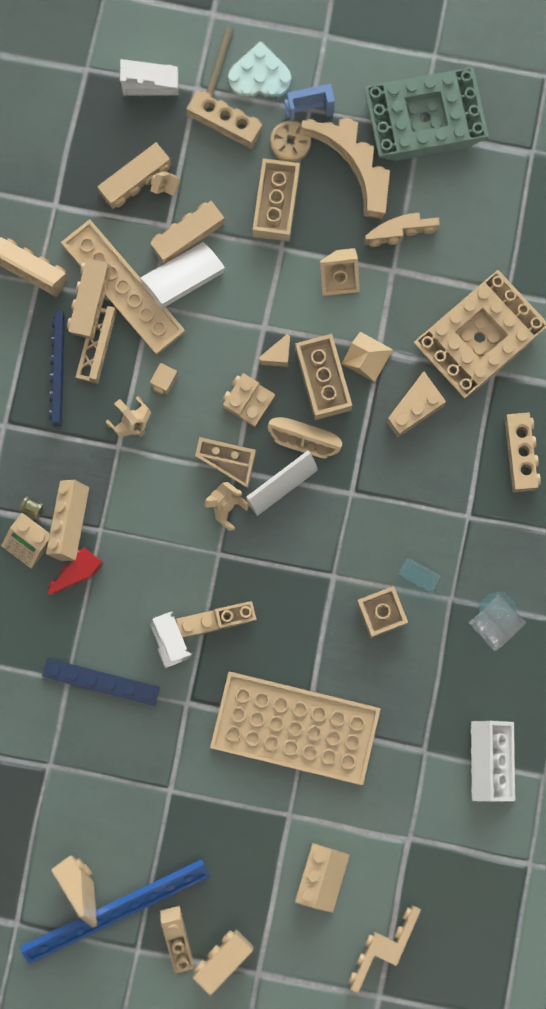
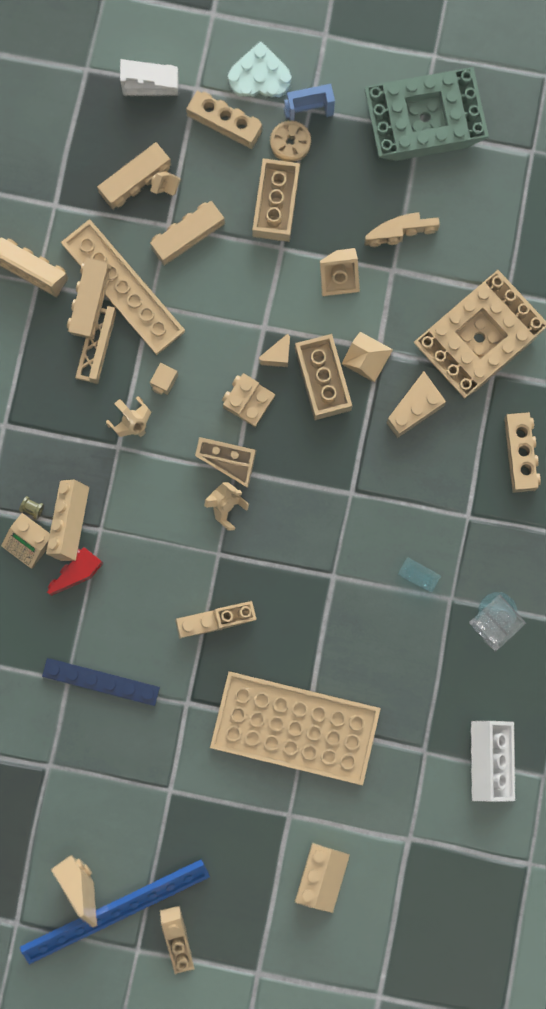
dark blue plate [49,311,65,426] -> none
white slope [140,242,225,309] -> none
white piece [150,611,192,668] -> none
tan brick [193,929,253,995] -> none
dark tan bar [206,28,233,97] -> none
white slope [247,451,318,516] -> none
tan brick [268,417,342,458] -> none
tan arch [299,118,390,219] -> none
tan bracket [348,905,421,993] -> none
tan brick [356,586,408,638] -> none

